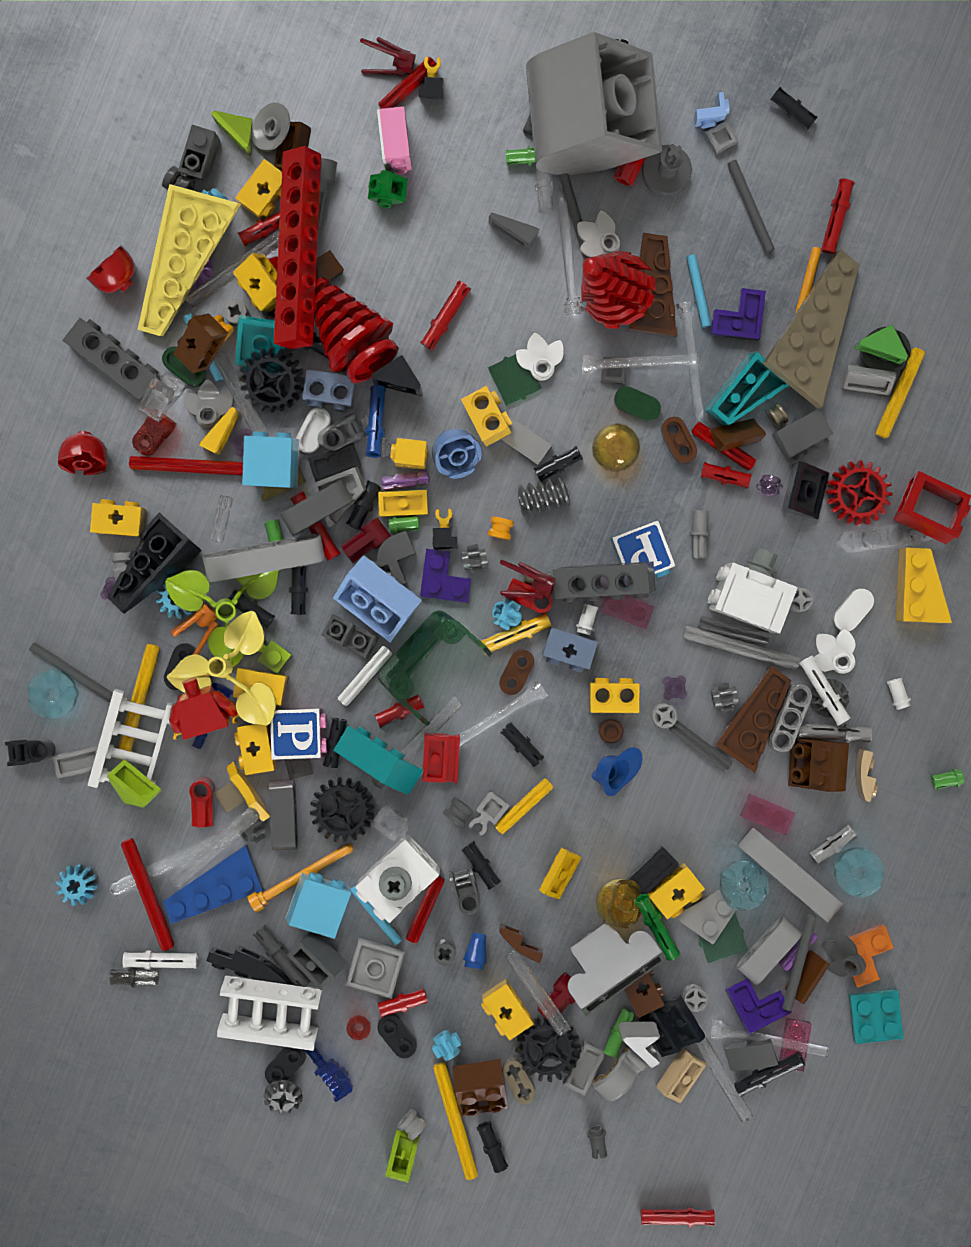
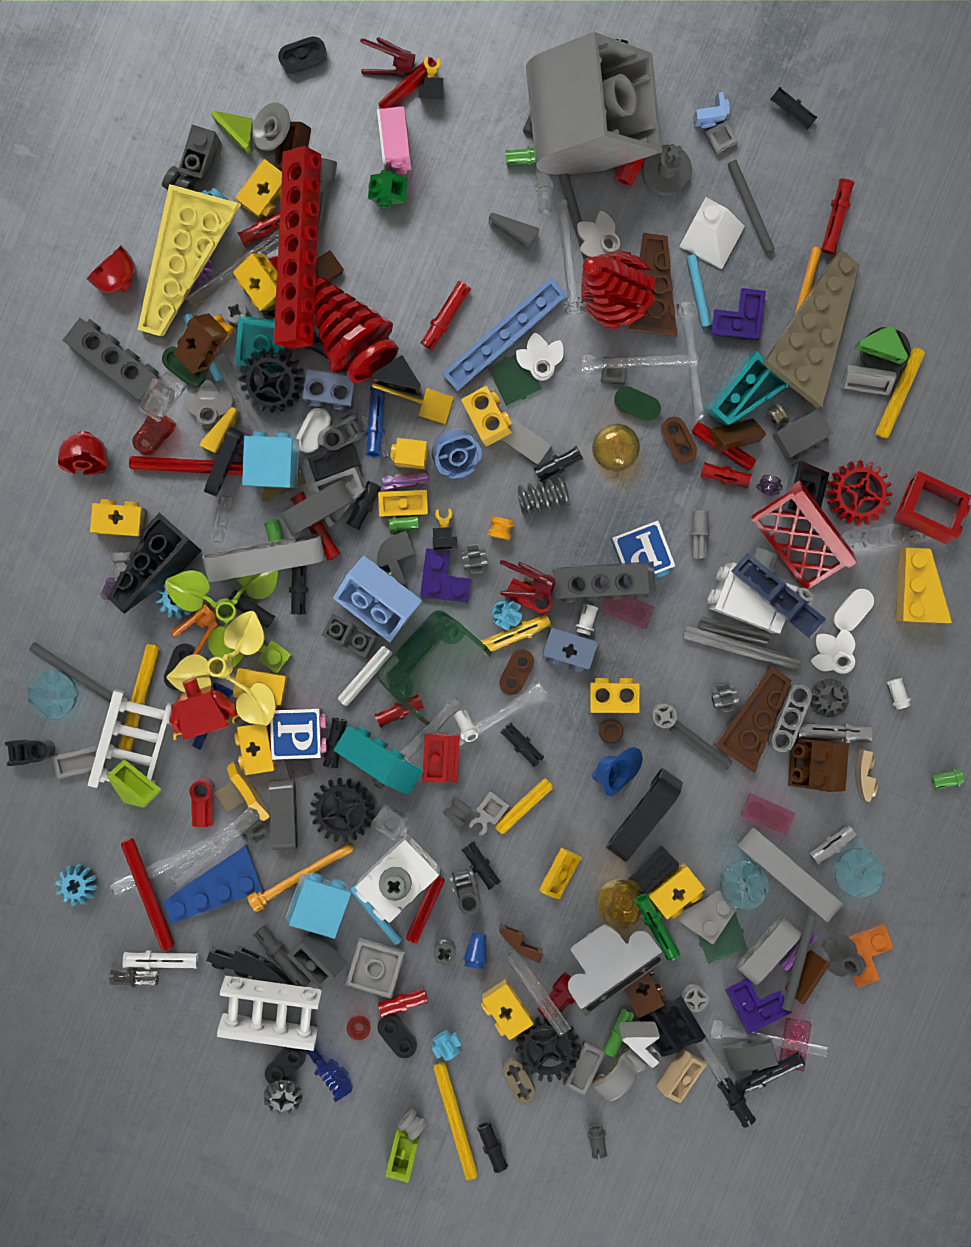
dark red piece [340,517,391,563] -> none
reddish brown slope [452,1059,509,1117] -> none
red pin [641,1207,715,1228] -> none
clear purple plate [662,675,687,700] -> none
white pin [799,655,851,726] -> none
teal plate [848,989,904,1044] -> none
none -> black beam [204,427,243,497]
none -> black plate [278,36,326,72]
none -> yellow piece [372,383,454,425]
none -> medium blue plate [442,277,567,392]
none -> white pin [454,710,479,742]
none -> black beam [606,768,683,862]
none -> white slope [679,197,745,270]
none -> black pin [717,1077,756,1128]
none -> dark blue slope [731,552,826,639]
none -> fence [751,481,857,589]

